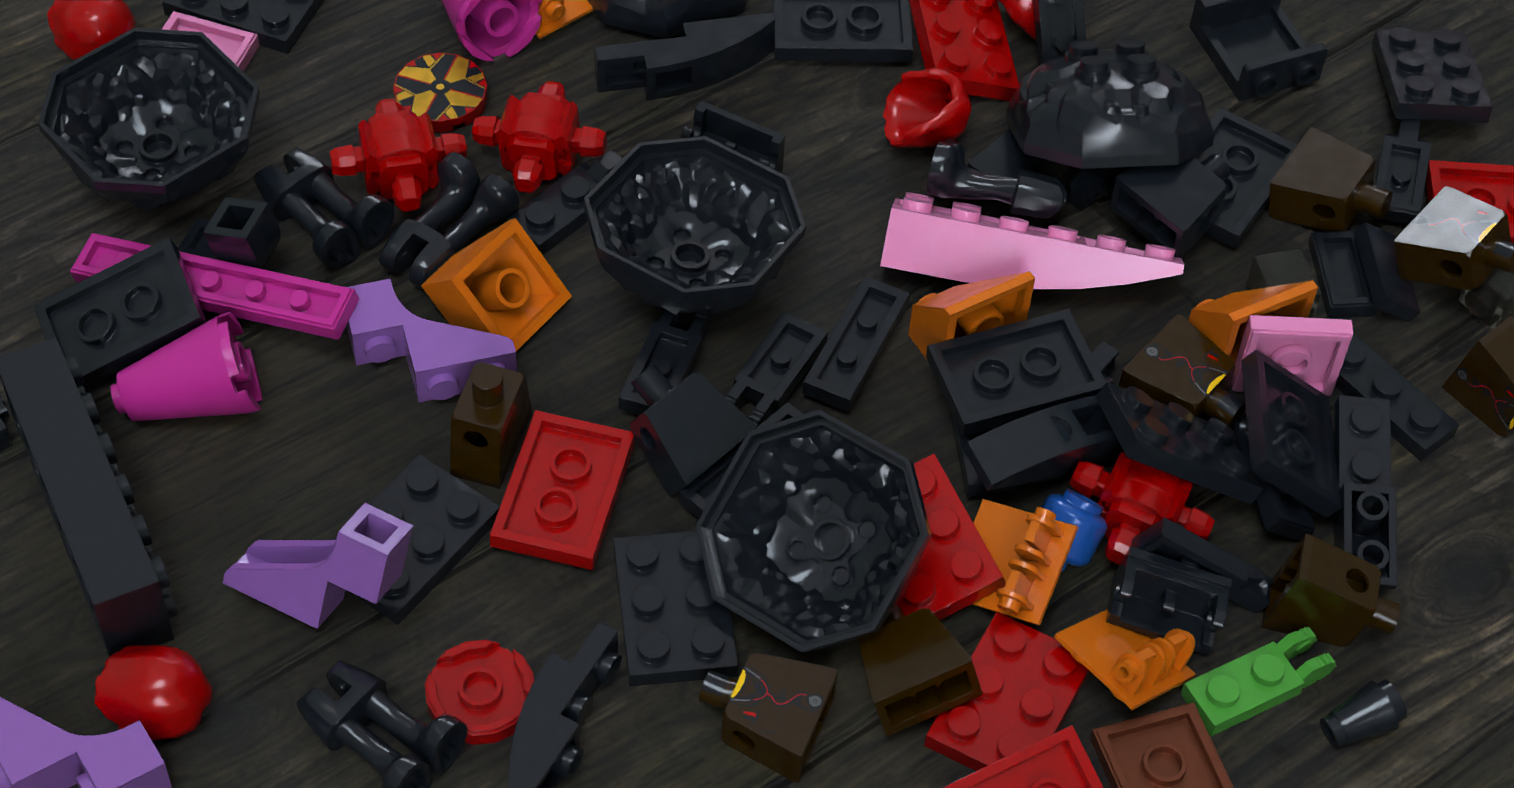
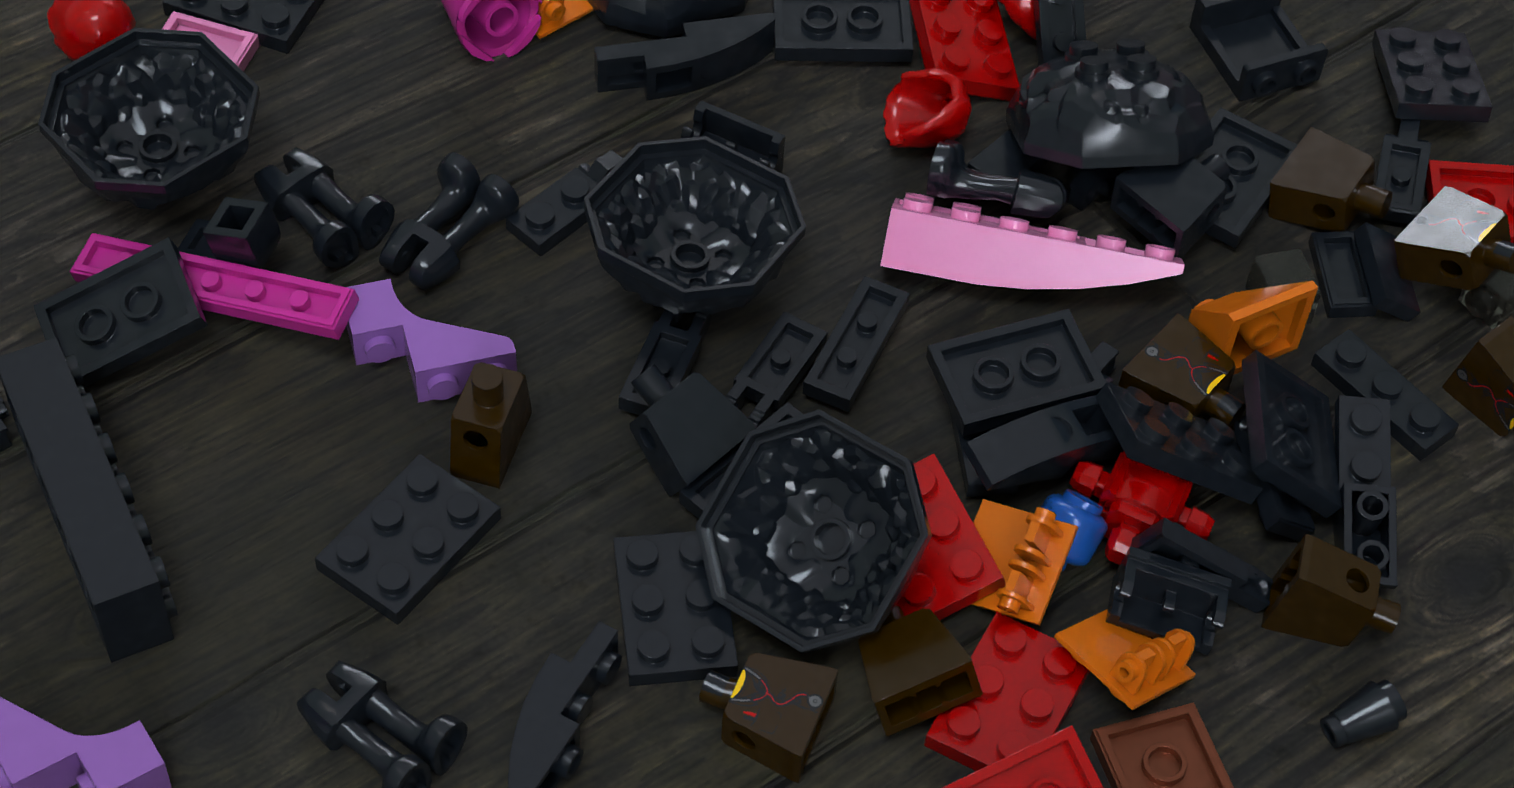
red hair [95,645,213,741] -> none
dark pink cone [111,312,262,421] -> none
medium lavender arch [223,503,413,629] -> none
red piece [329,98,467,212] -> none
tile [393,53,488,133] -> none
orange slope [421,218,572,351] -> none
red tile [425,640,534,745] -> none
red piece [472,81,607,193] -> none
red plate [490,410,635,570] -> none
orange slope [908,271,1035,360] -> none
bright green hinge [1181,627,1337,737] -> none
bright pink tile [1231,315,1354,396] -> none

